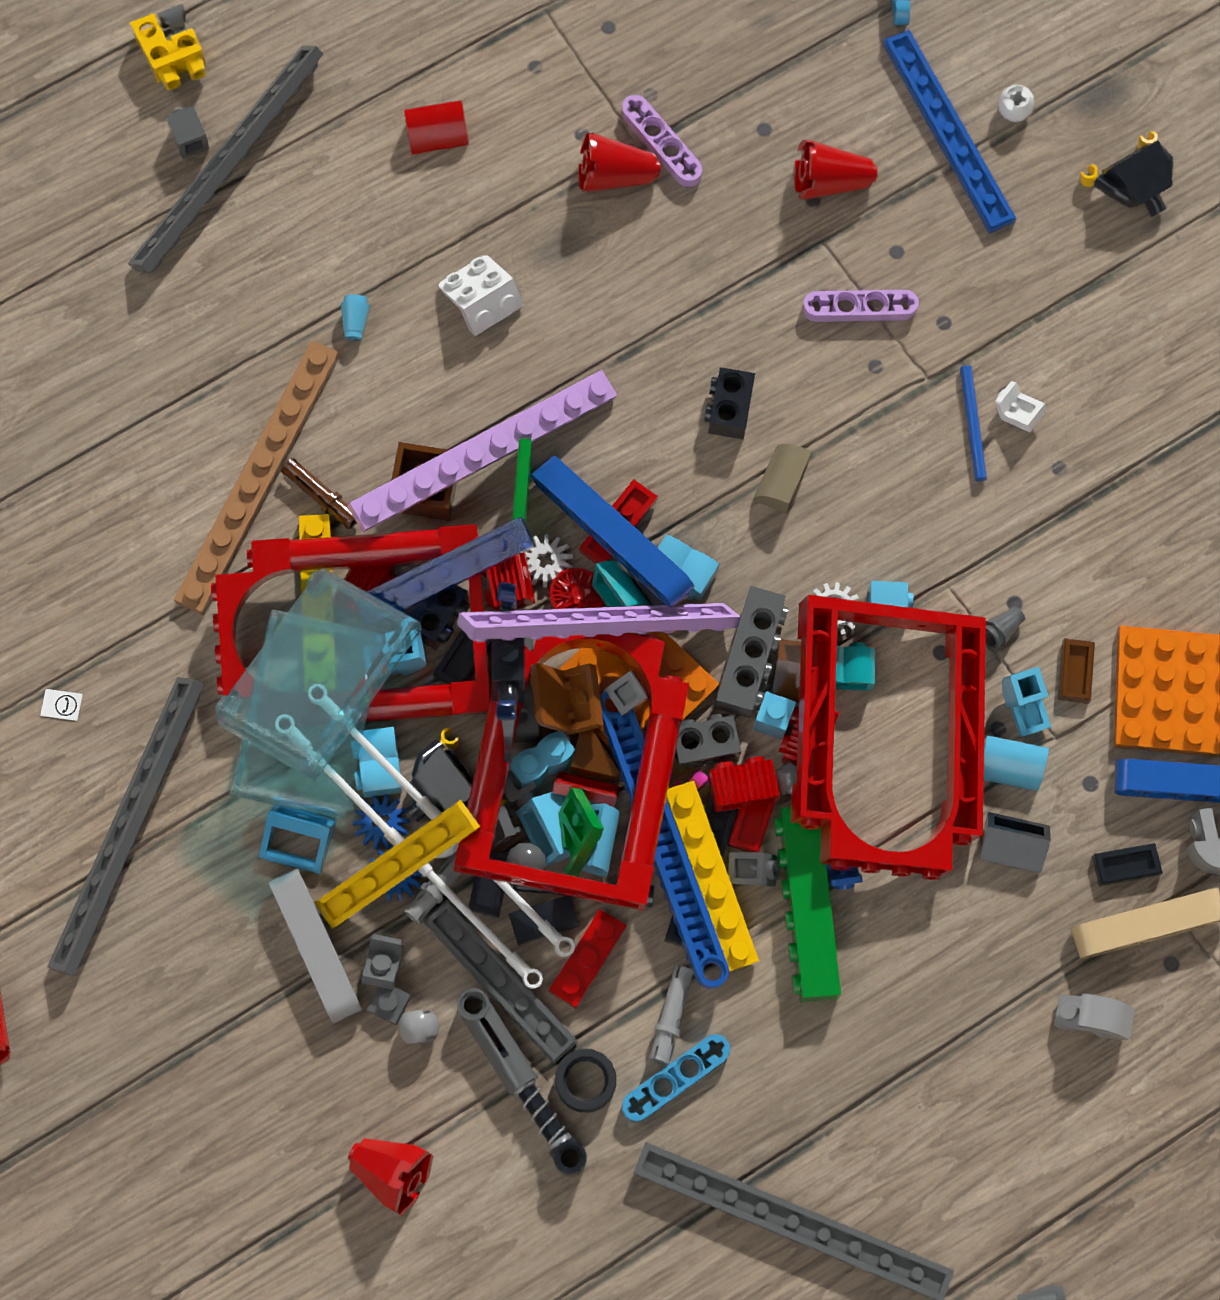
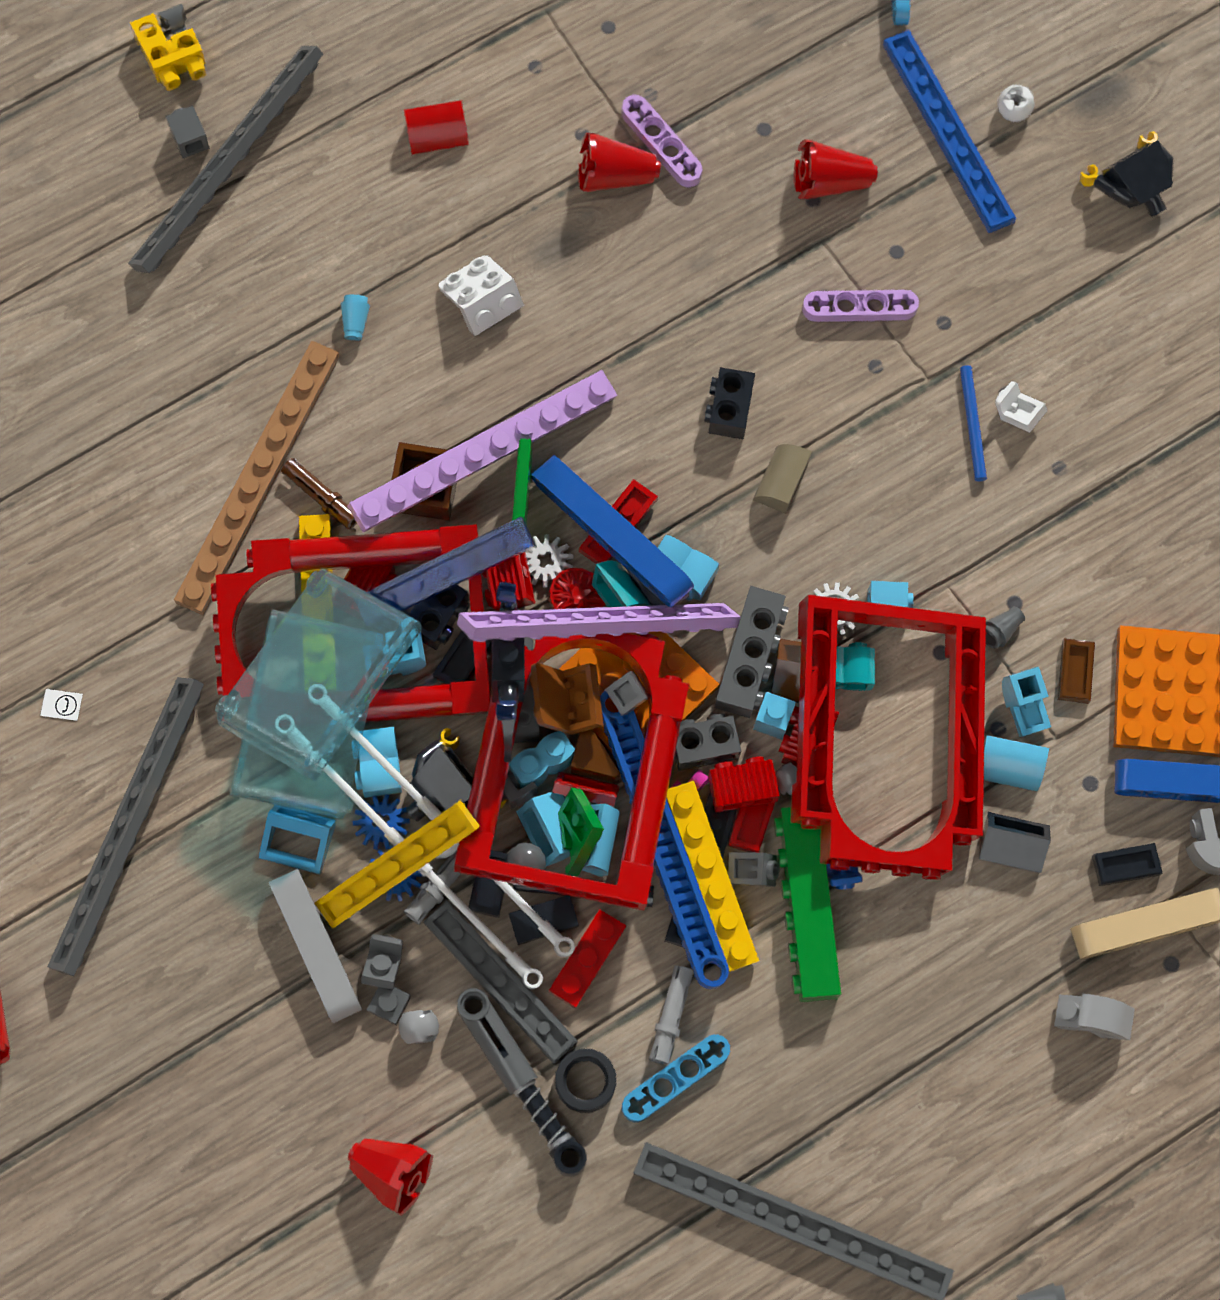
dark grey tile [492,805,522,848] -> none

